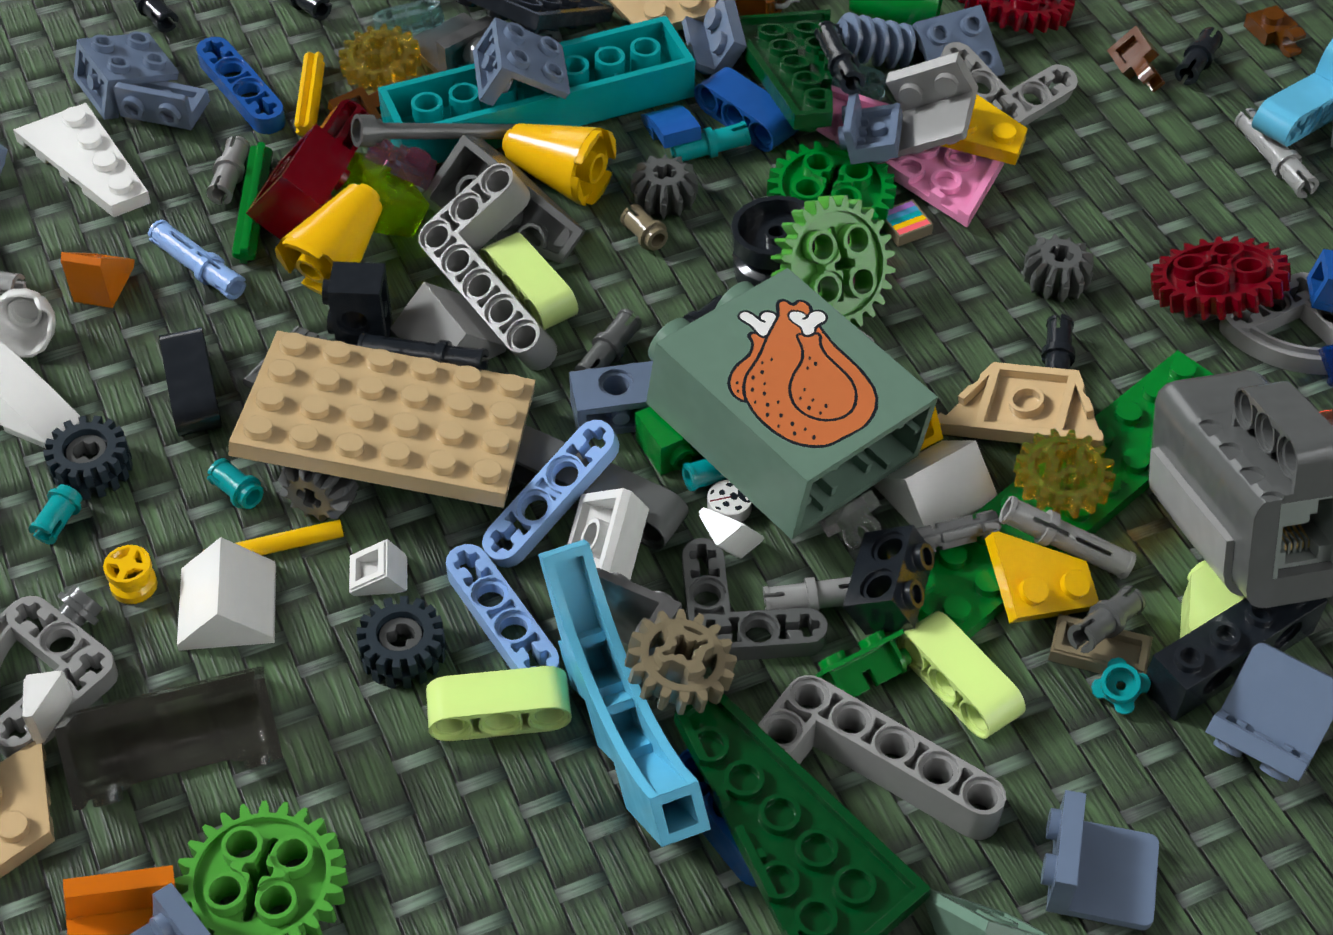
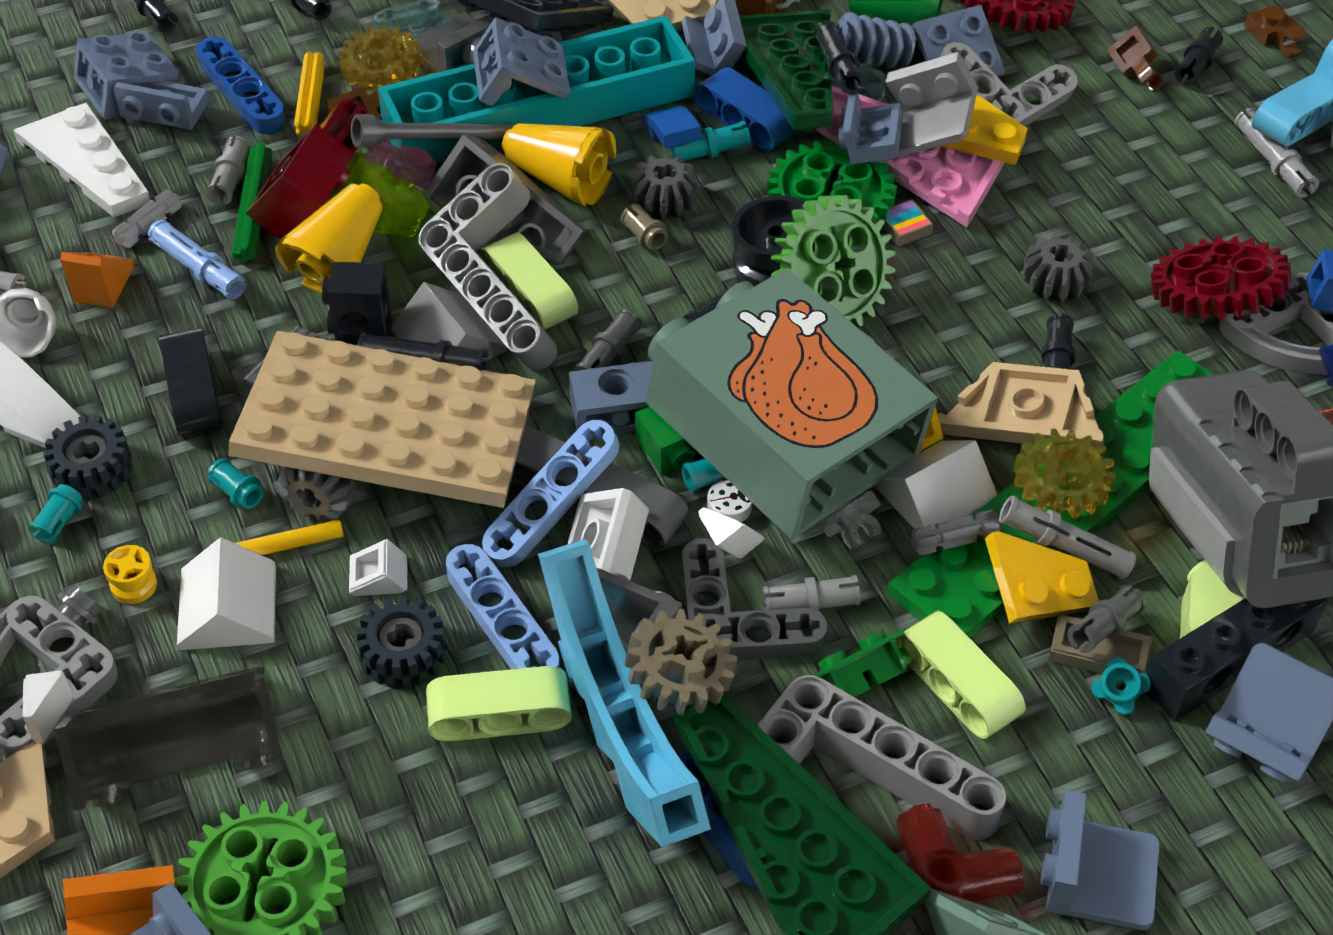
black brick [843,525,935,635] -> none
none -> light grey axle [112,189,182,249]
none -> clear red piece [896,803,1024,913]

